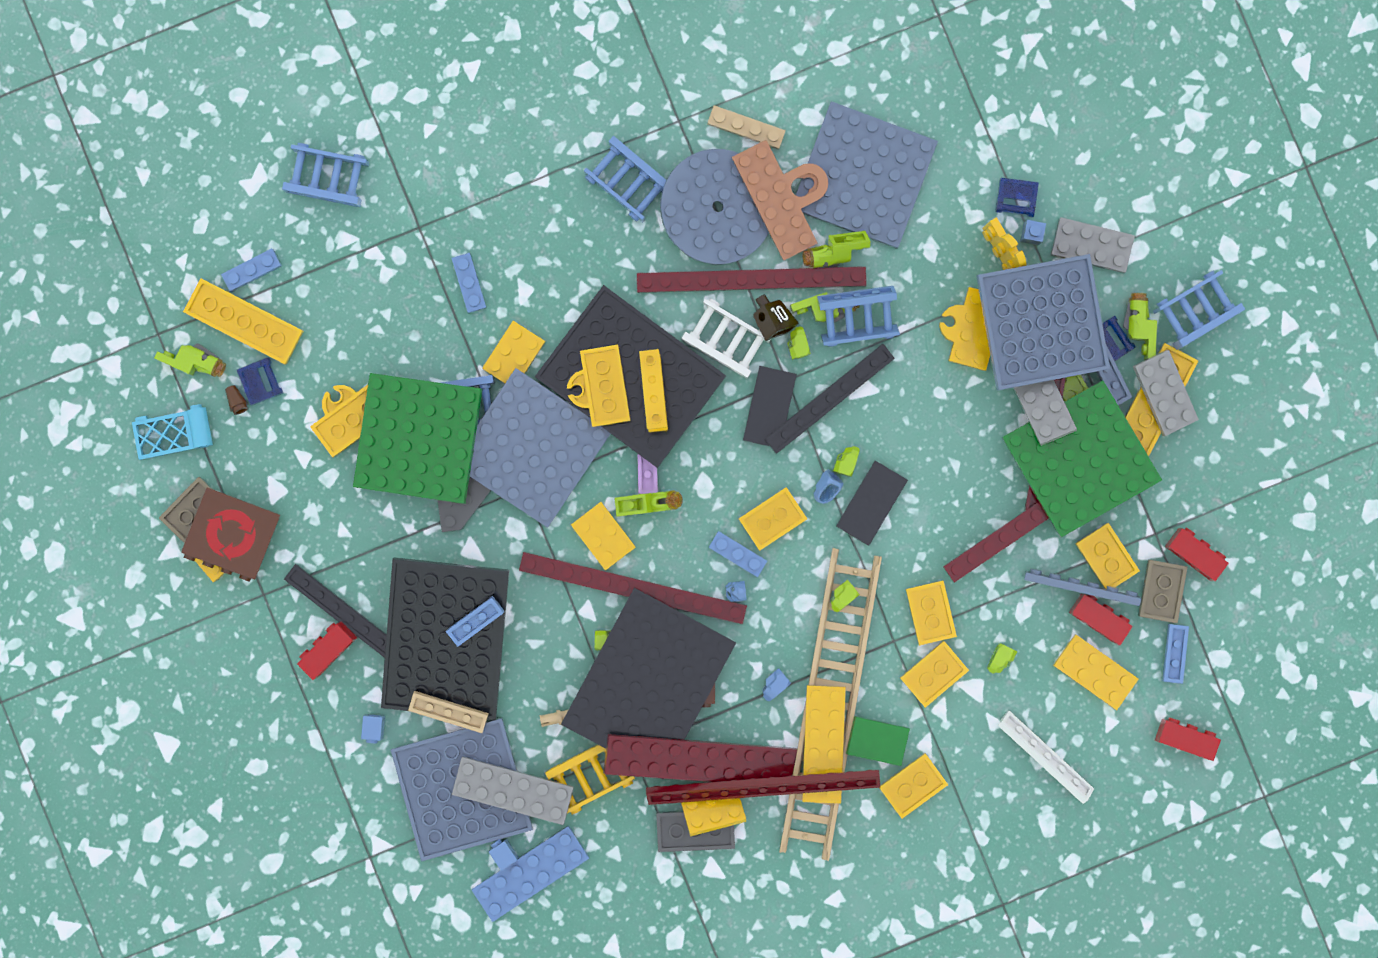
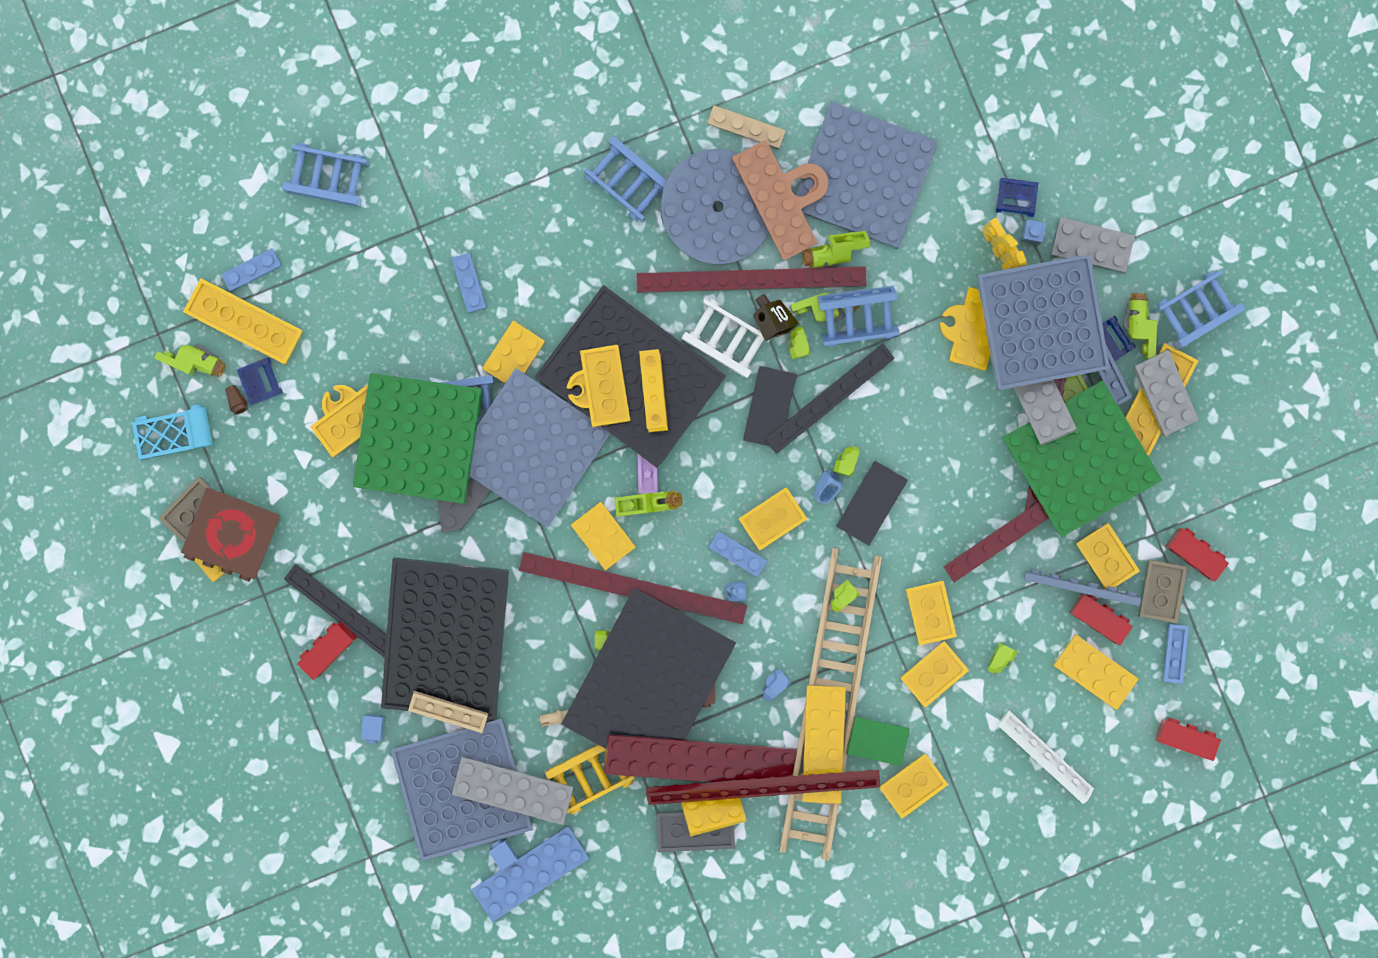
medium blue plate [446,596,504,647] -> none

